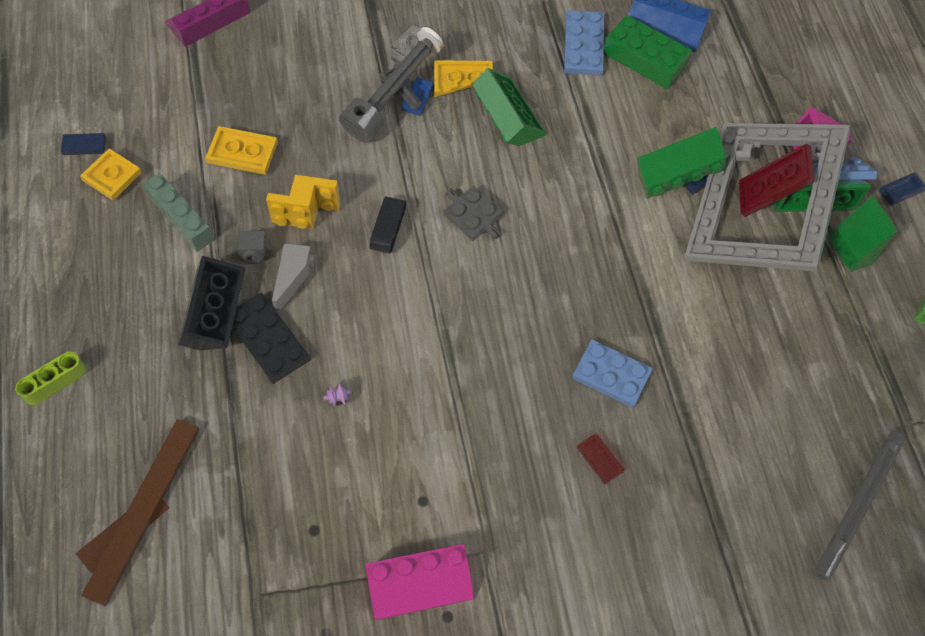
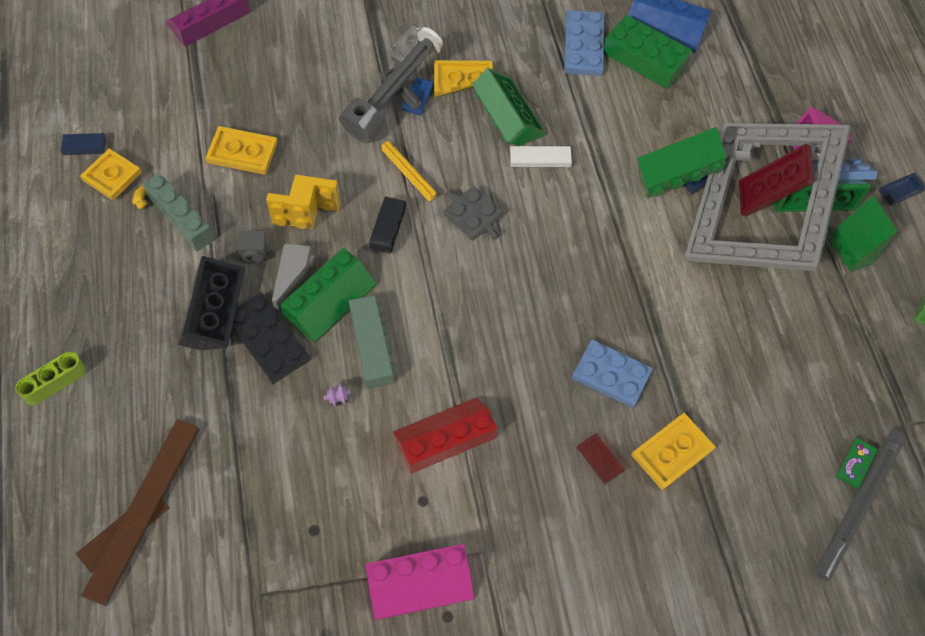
none -> yellow arm [132,185,148,209]
none -> green slope [280,247,376,343]
none -> sand green brick [349,295,397,389]
none -> yellow axle [381,141,437,201]
none -> red slope [393,397,498,474]
none -> white tile [510,146,572,167]
none -> yellow plate [631,413,716,491]
none -> green tile [835,437,878,489]

